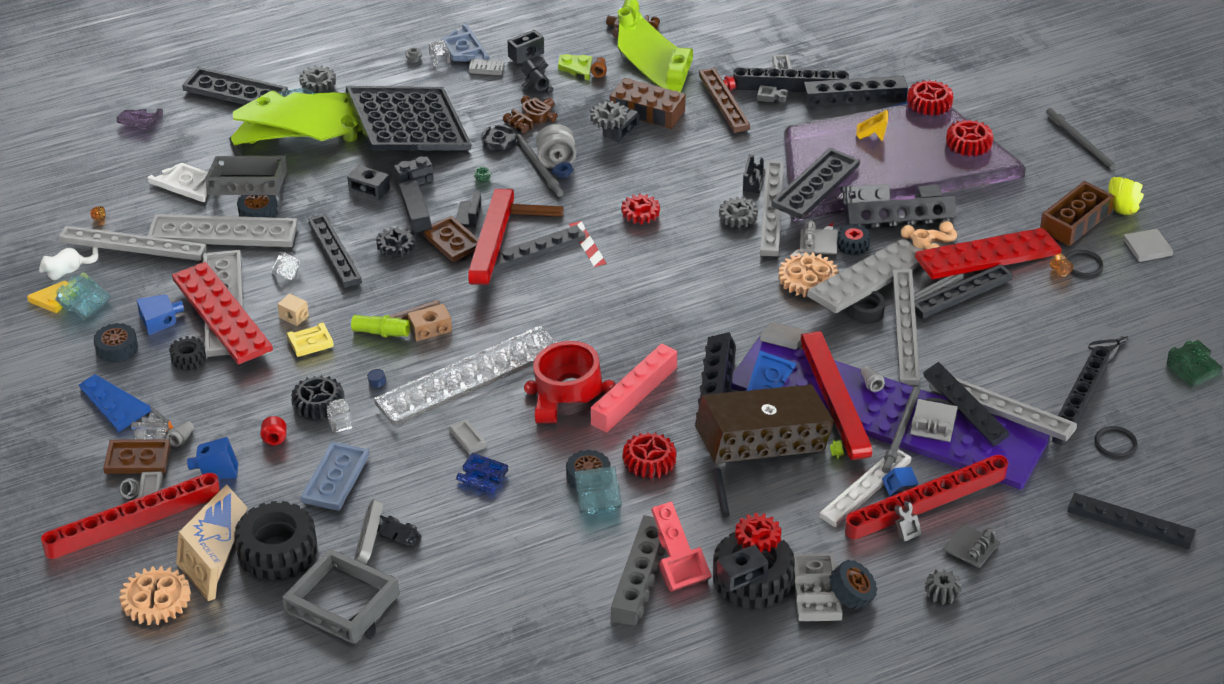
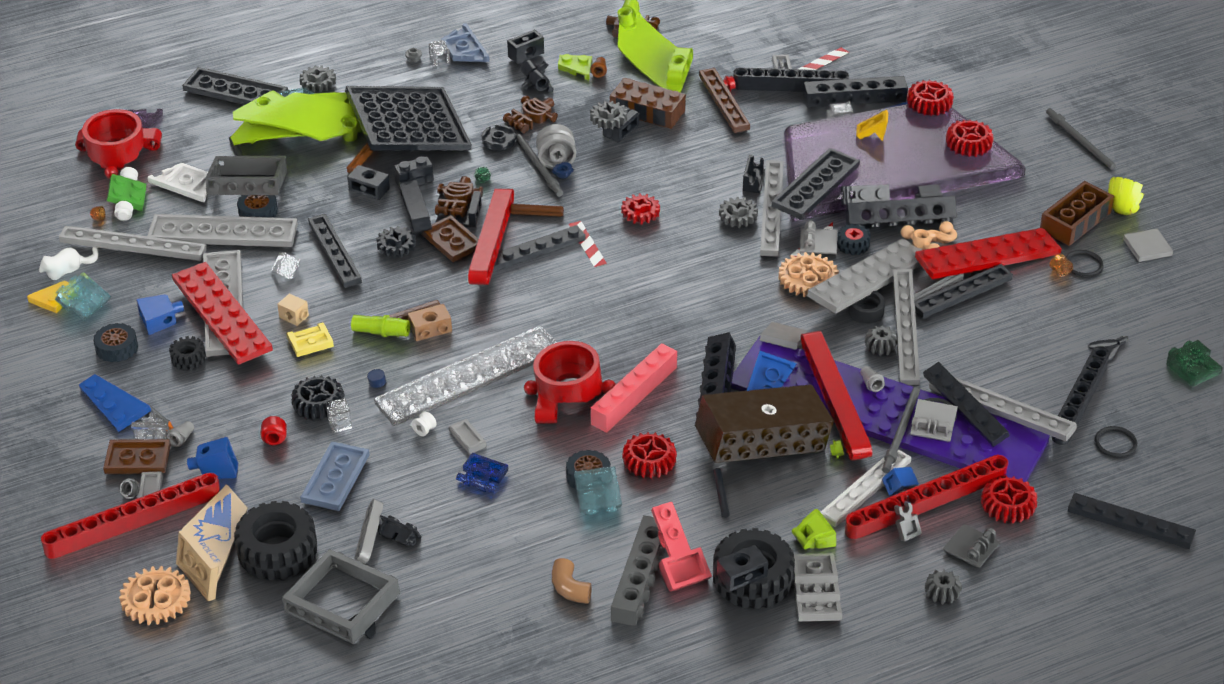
light grey tile [469,59,504,76] -> none
red gear [735,513,782,553] -> none
dark grey plate [757,85,788,103] -> none
black wheel [829,560,877,610] -> none
none -> red piece [75,109,162,179]
none -> bright green plate [107,167,147,221]
none -> dark orange axle [347,143,374,173]
none -> white wheel [411,411,437,437]
none -> reddish brown piece [435,176,483,217]
none -> medium nougat cylinder [552,558,592,604]
none -> lime piece [791,509,836,549]
none -> sticker [799,47,849,70]
none -> clear window [826,101,853,127]
none -> dark grey gear [865,325,898,356]
none -> red gear [981,475,1038,524]

